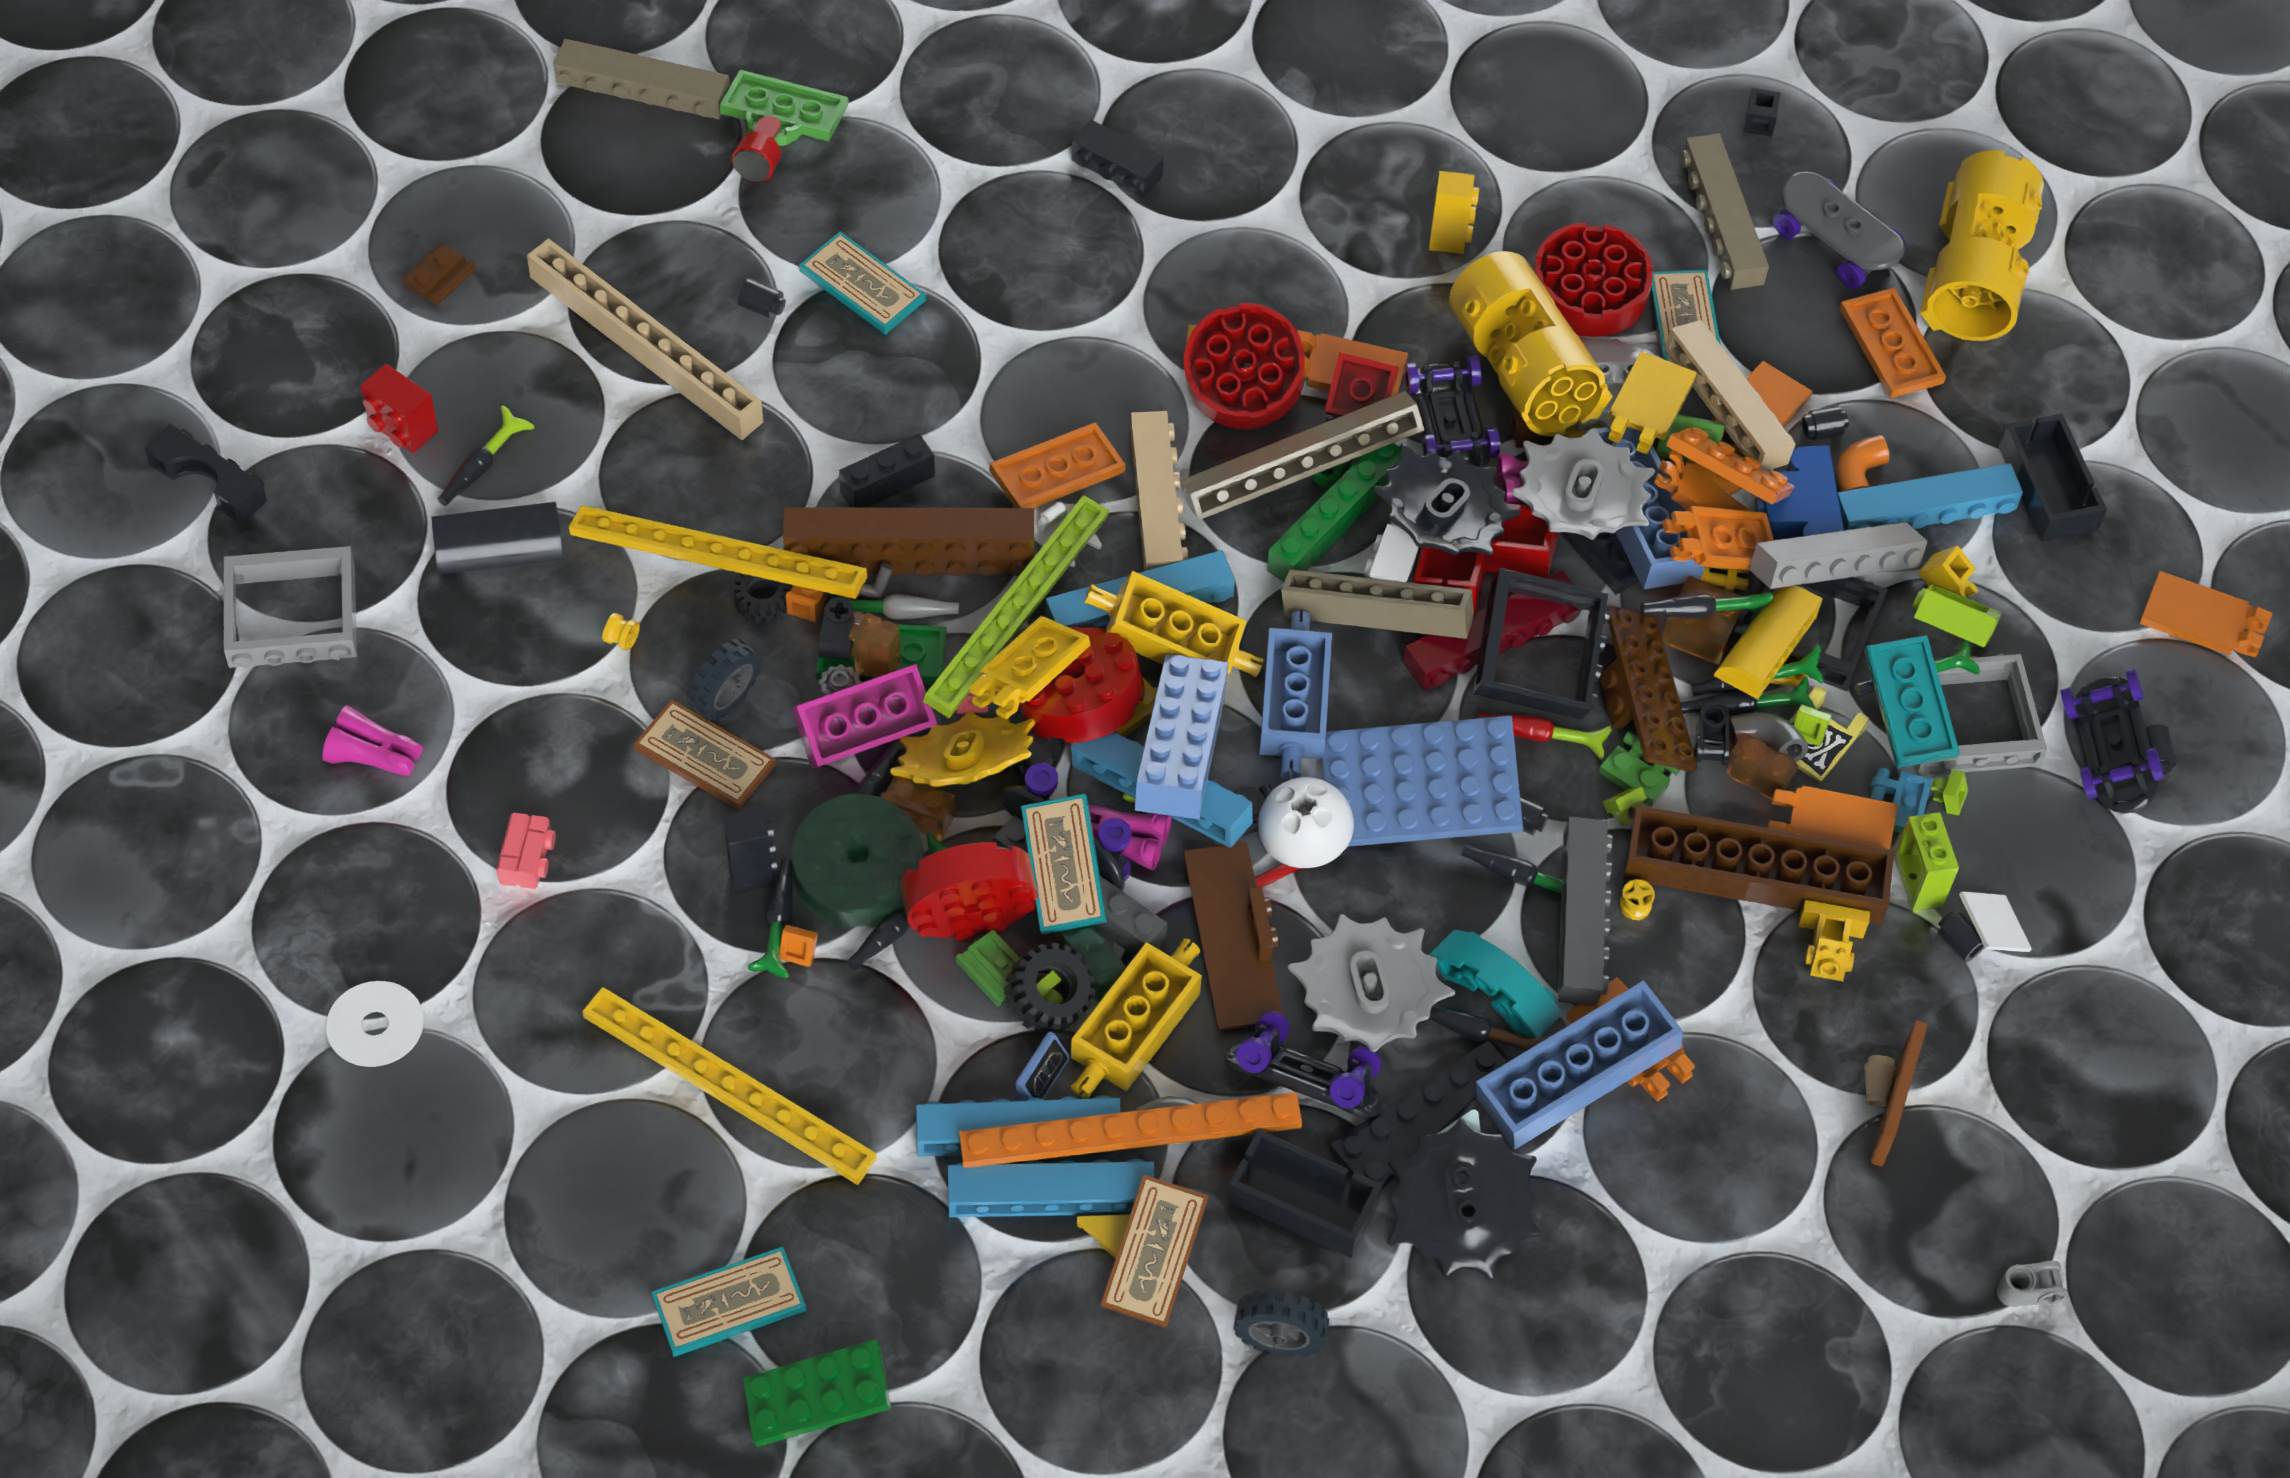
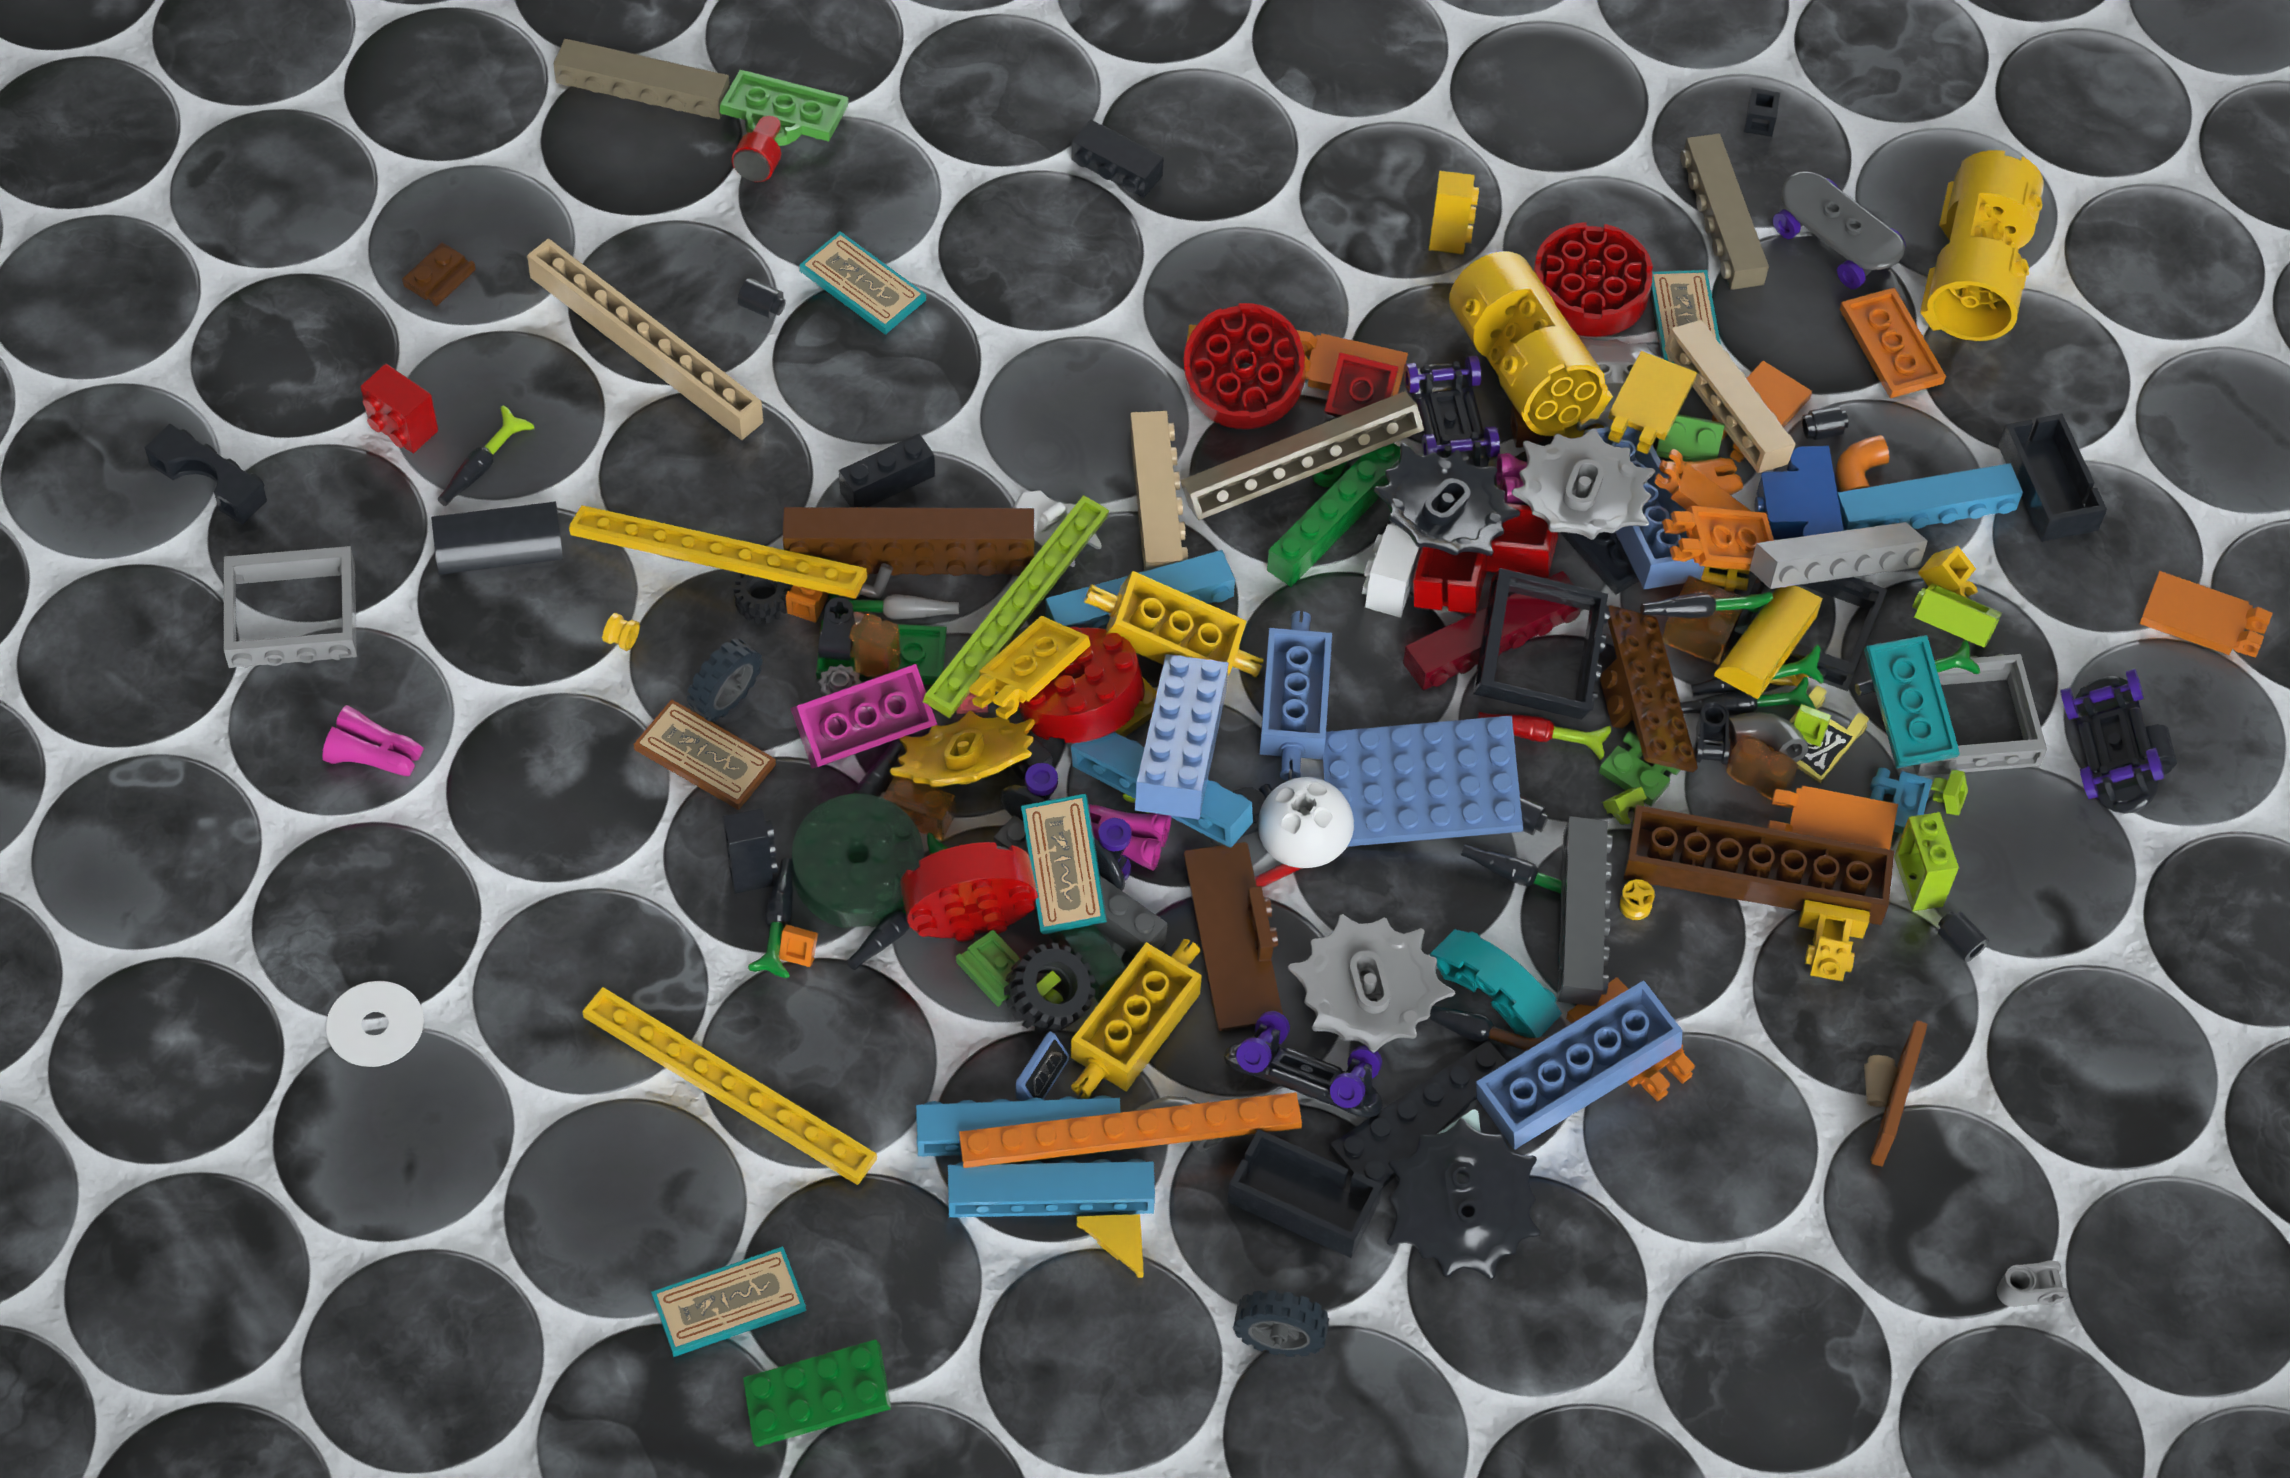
coral brick [496,813,556,889] -> none
orange plate [989,422,1126,508] -> none
tile [1100,1174,1209,1329] -> none
dark tan brick [1281,569,1474,639] -> none
orange plate [1666,427,1794,504] -> none
white piece [1959,892,2032,952] -> none

